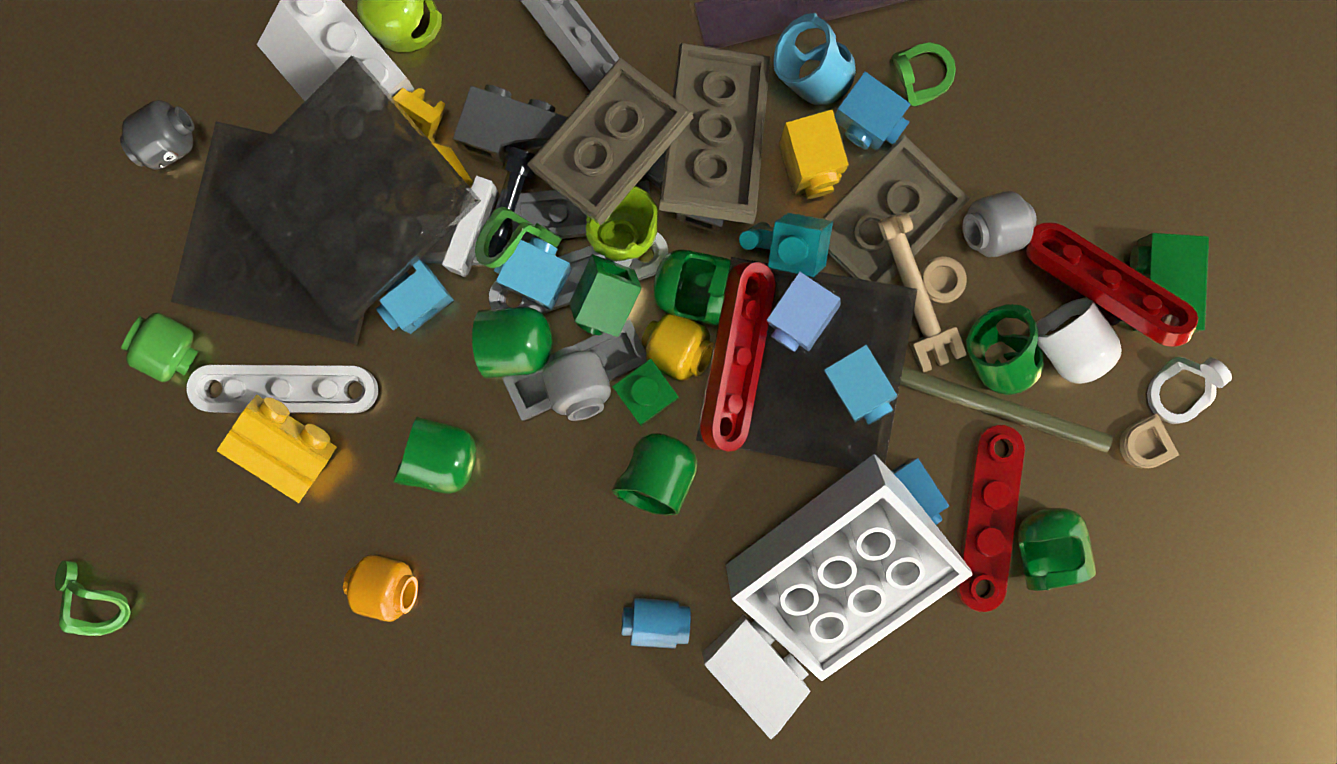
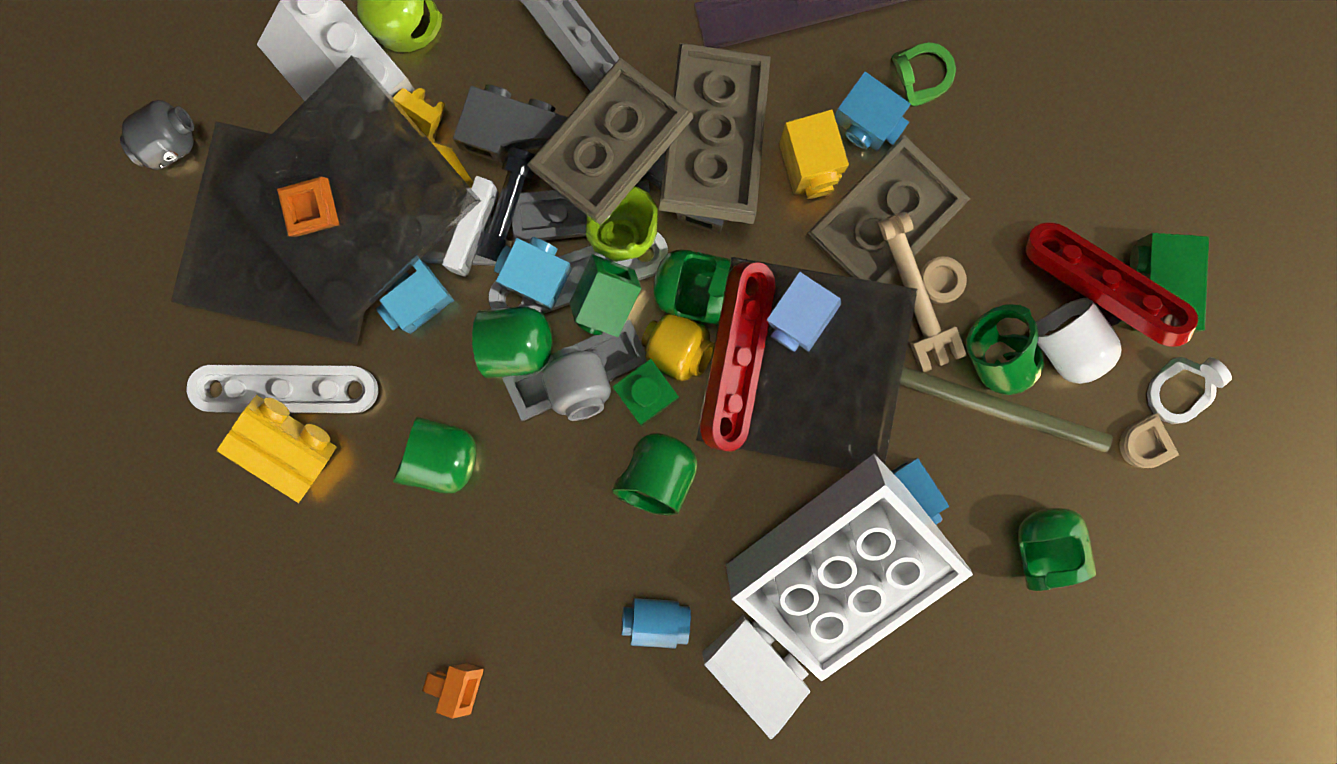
bright green piece [55,560,131,636] -> none
bright green head [121,313,198,382] -> none
light orange head [343,555,418,622] -> none
bright green piece [475,207,562,269] -> none
teal brick [739,213,833,277] -> none
medium azure helmet [774,13,856,105] -> none
medium azure brick [824,345,897,425] -> none
red plate [956,425,1025,612] -> none
light grey head [963,191,1037,257] -> none
none -> orange tile [277,177,339,237]
none -> orange tile [422,663,484,719]

